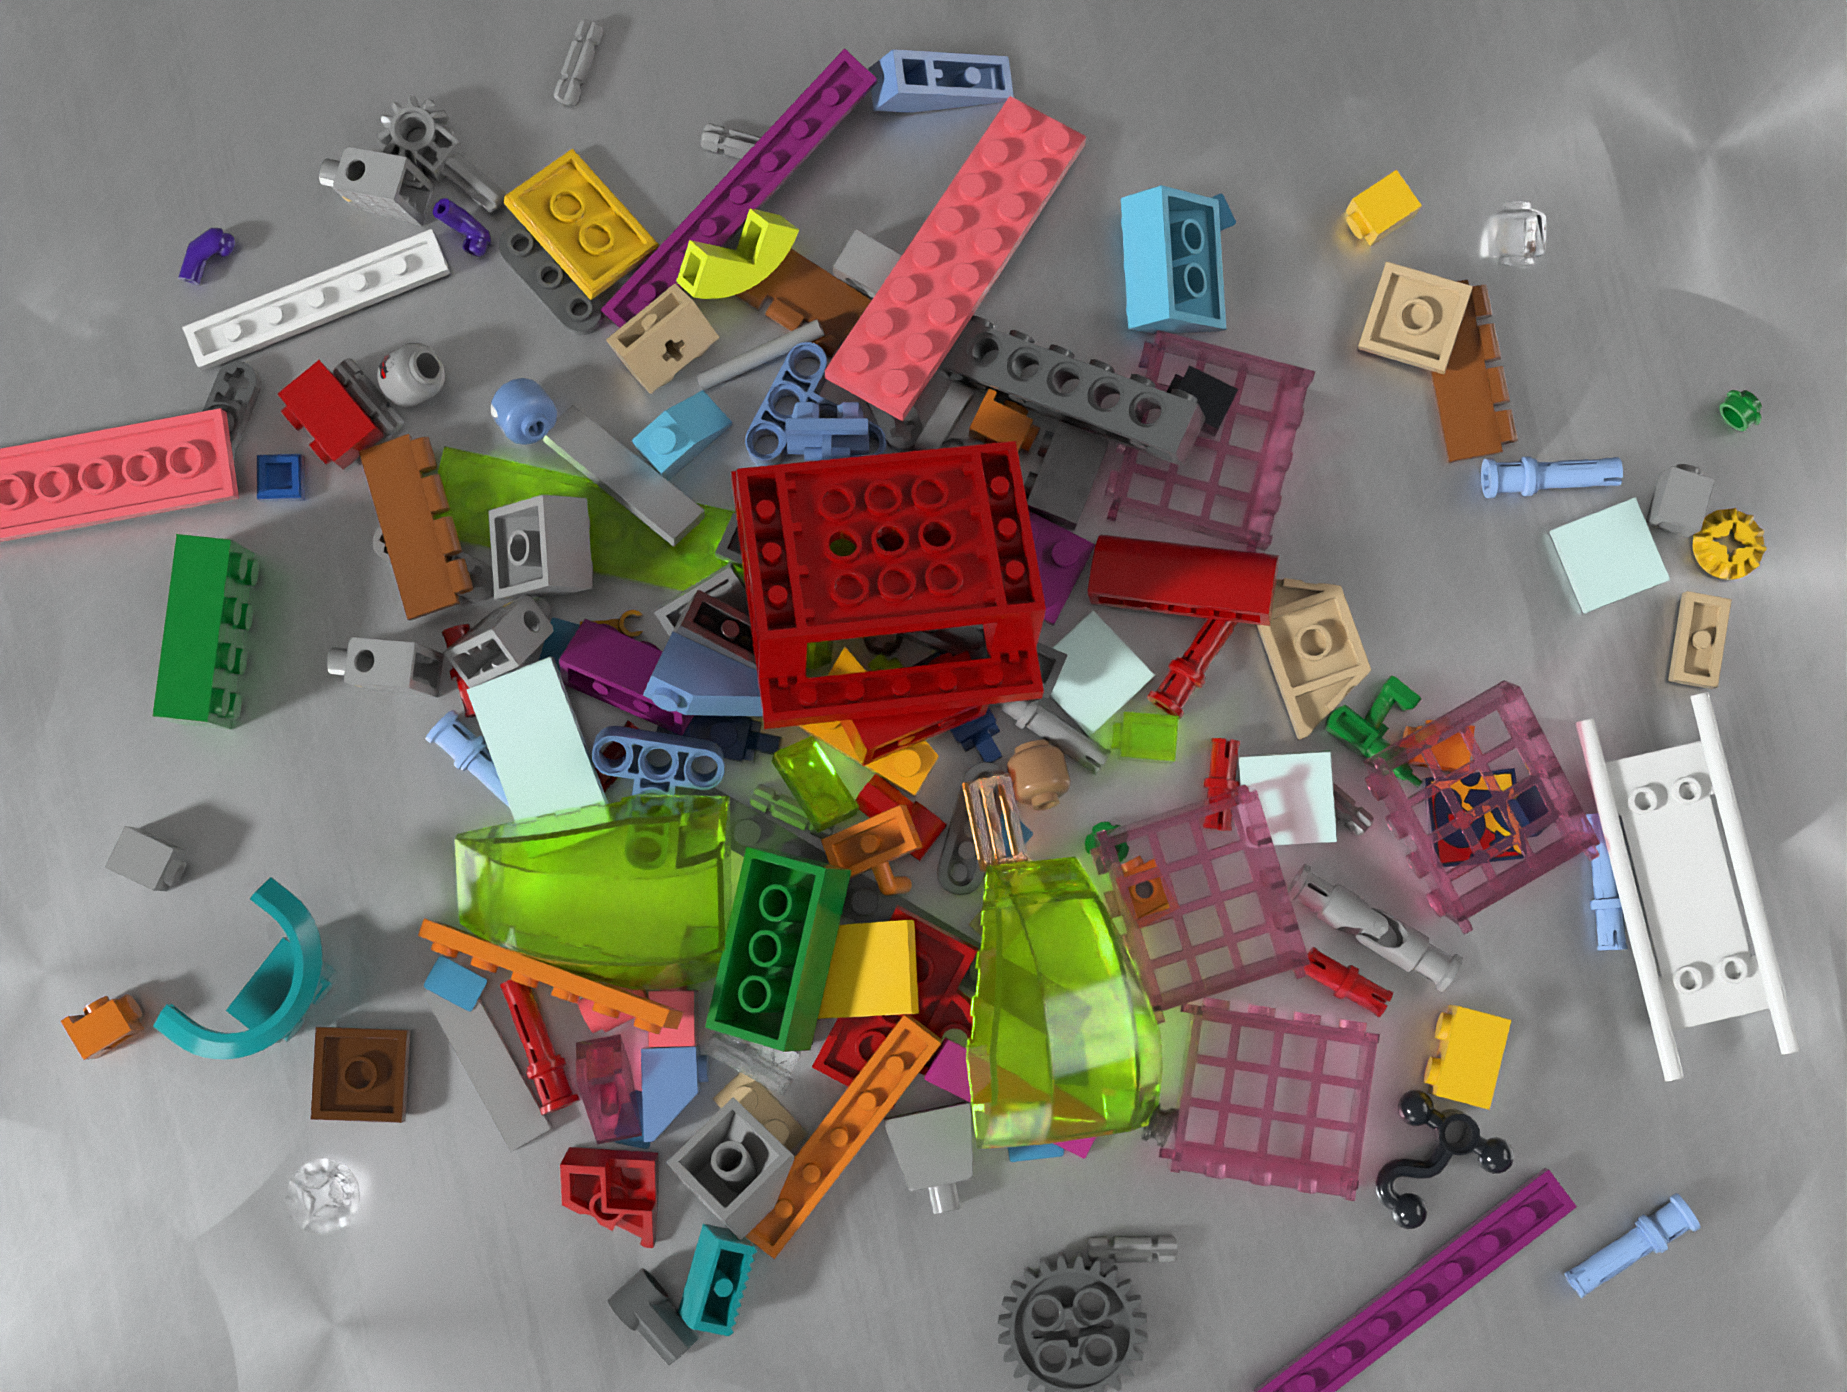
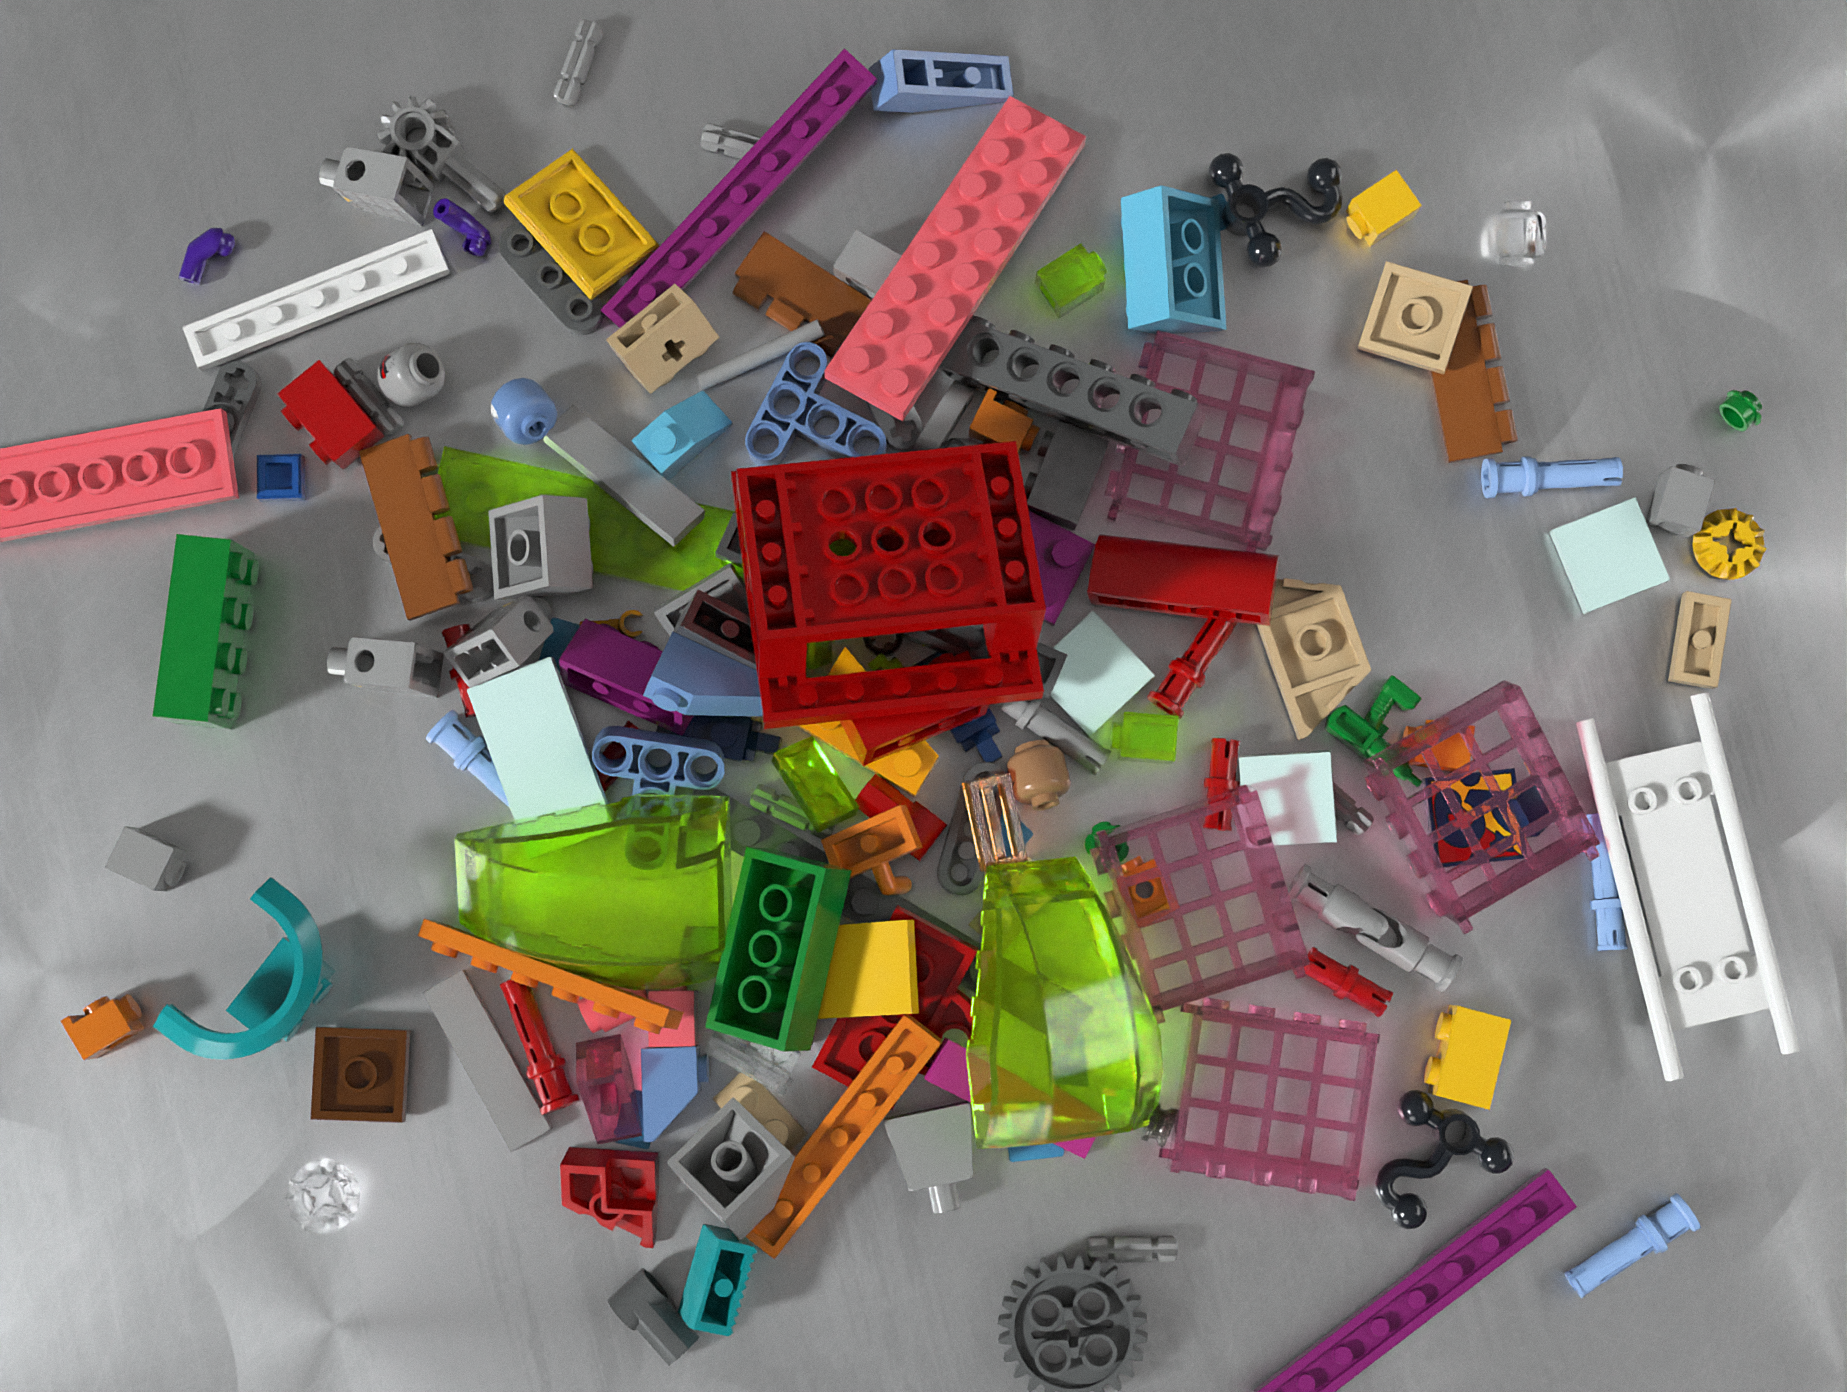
dark azure sticker [424,956,487,1012] -> none
neon yellow brick [676,208,799,299] -> none
medium blue hips [786,402,869,461] -> none
black brick [1167,365,1238,437] -> none
none -> clear neon green brick [1035,243,1107,318]
none -> black piece [1209,153,1343,267]

